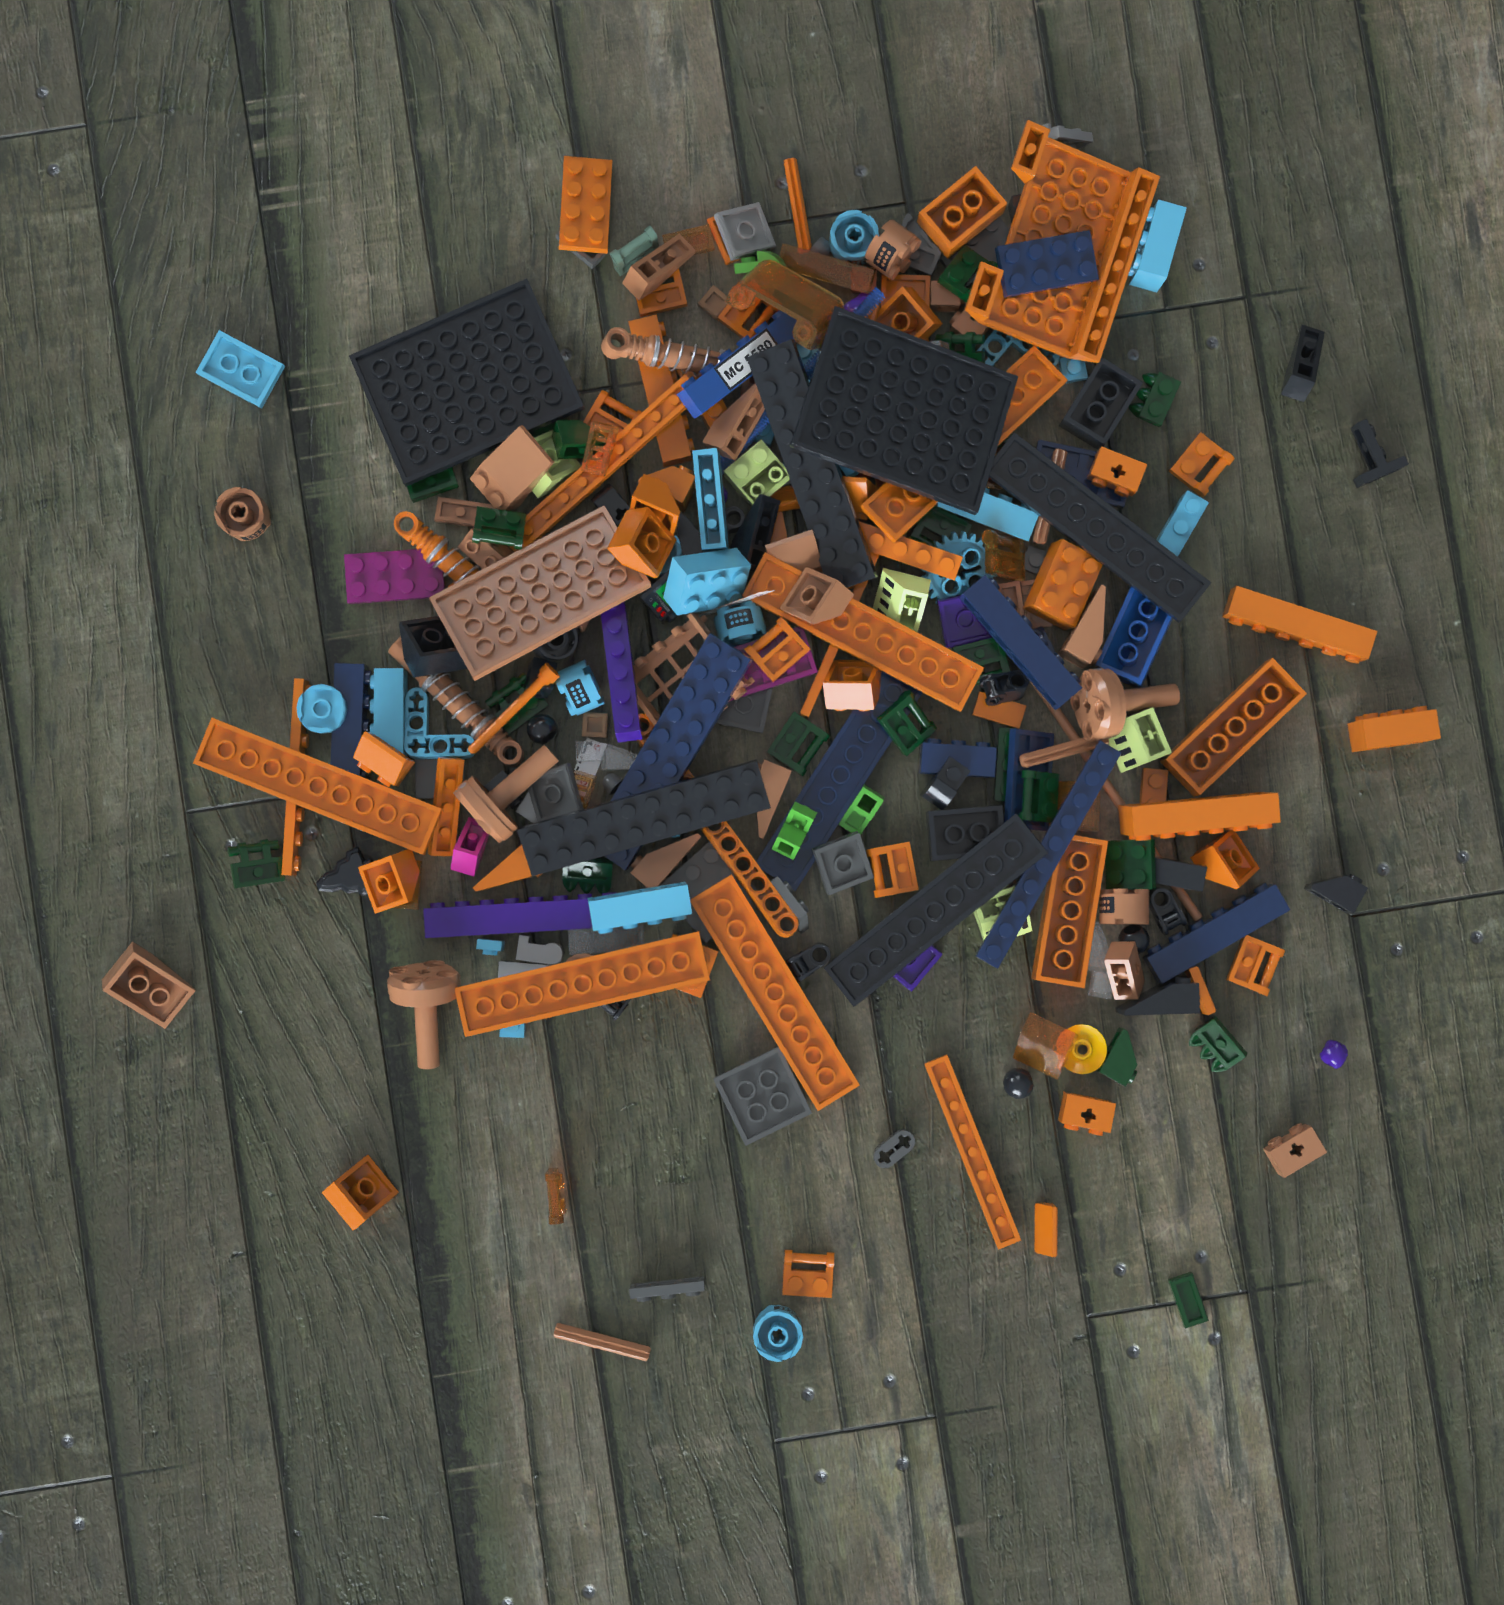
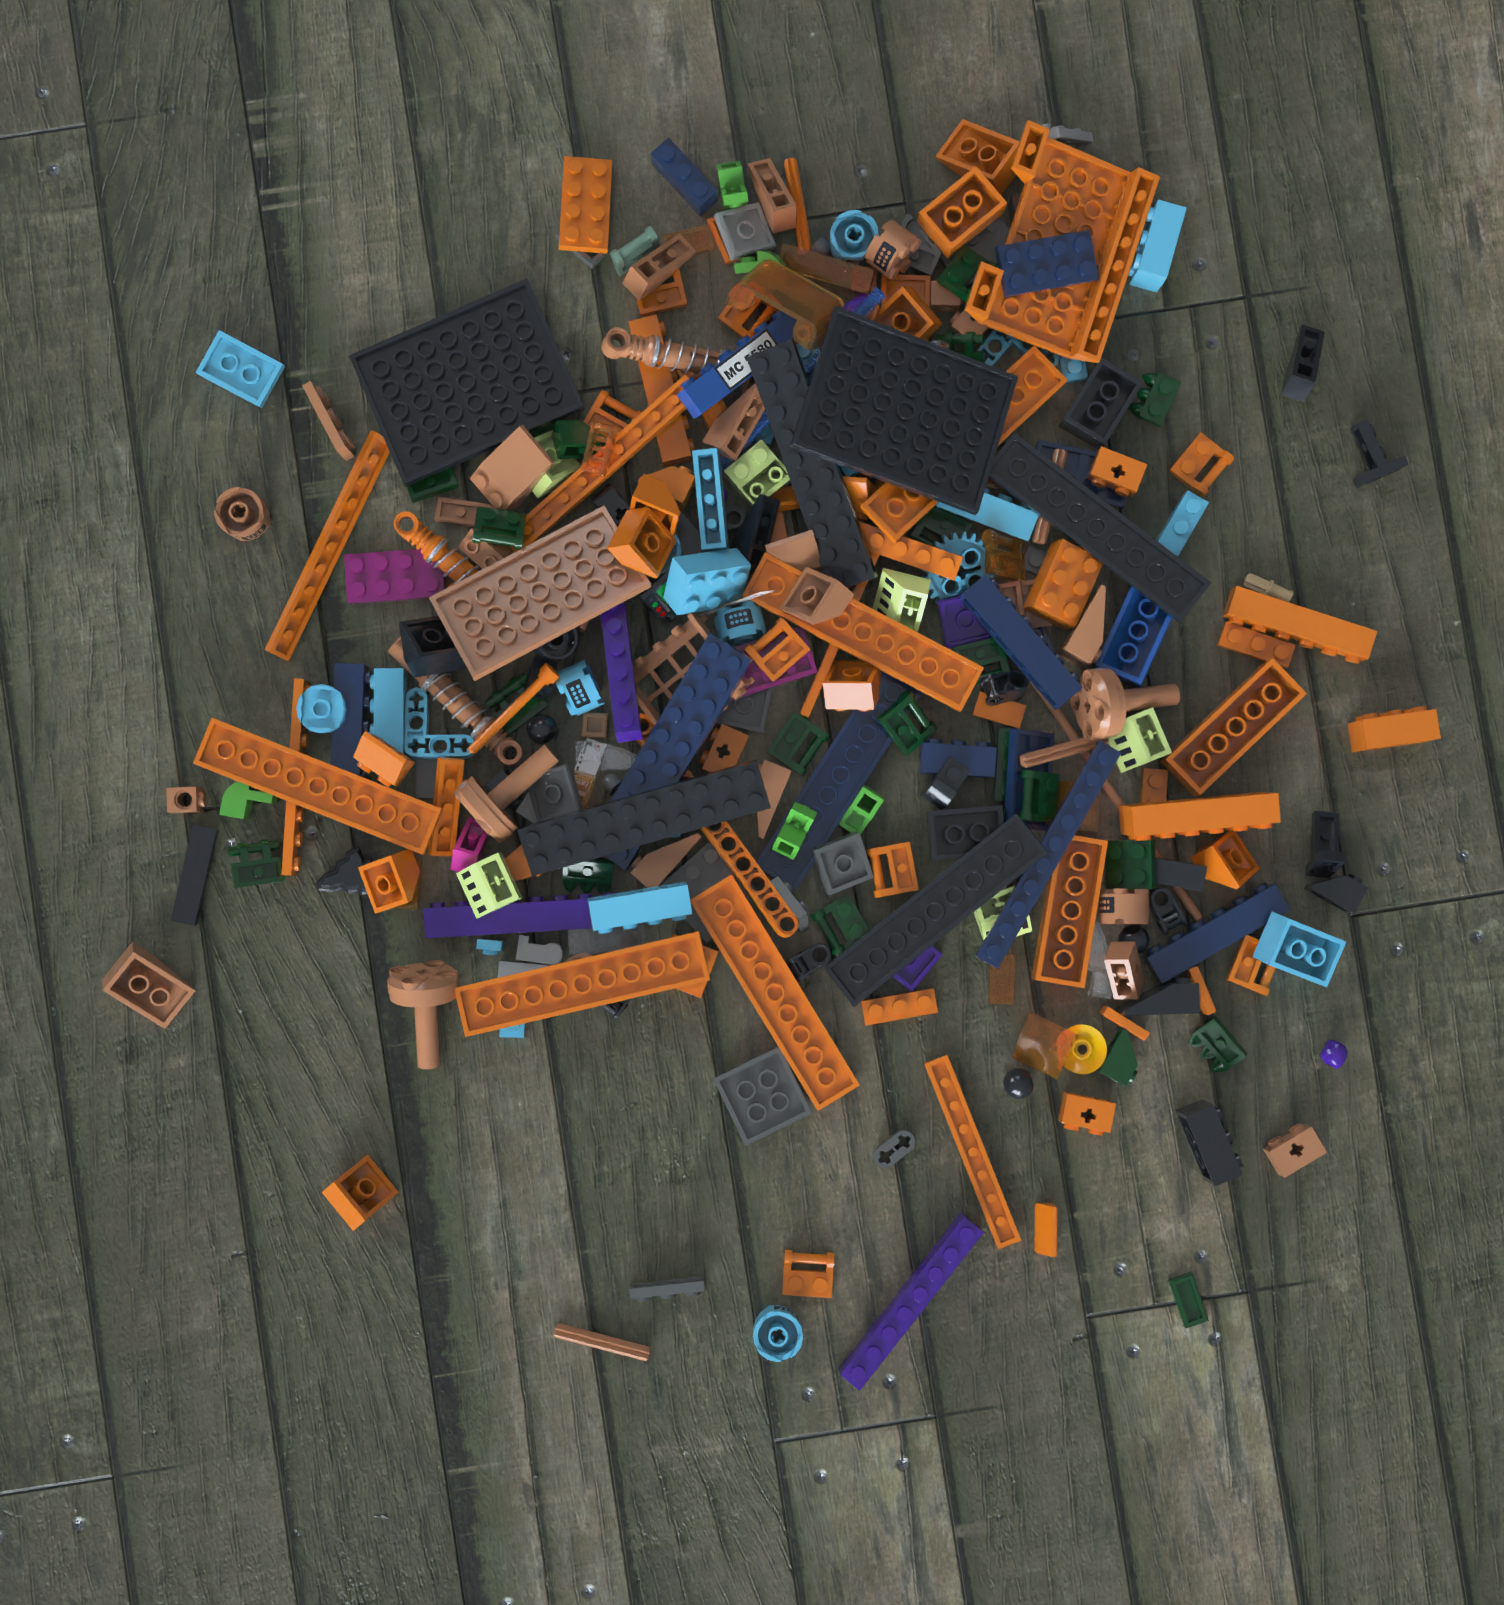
clear orange plate [545,1167,566,1225] -> none
medium nougat tile [698,285,731,321] -> none
none -> nougat brick [166,786,207,814]
none -> black tile [171,824,219,926]
none -> bright green brick [219,781,278,820]
none -> orange plate [265,431,390,661]
none -> nougat plate [302,381,355,461]
none -> yellowish green slope [456,853,522,919]
none -> dark blue brick [650,137,718,217]
none -> orange brick [700,724,749,773]
none -> bright green brick [716,161,749,209]
none -> nougat slope [748,158,797,234]
none -> dark green plate [810,893,870,958]
none -> dark purple brick [839,1212,984,1391]
none -> orange plate [861,988,938,1026]
none -> orange slope [935,119,1020,196]
none -> clear orange tile [988,955,1015,1004]
none -> orange tile [1099,1005,1150,1041]
none -> black brick [1175,1099,1243,1186]
none -> orange plate [1217,621,1296,669]
none -> tan axle [1243,573,1293,602]
none -> medium azure brick [1253,912,1346,987]
none -> black bracket [1305,811,1345,878]

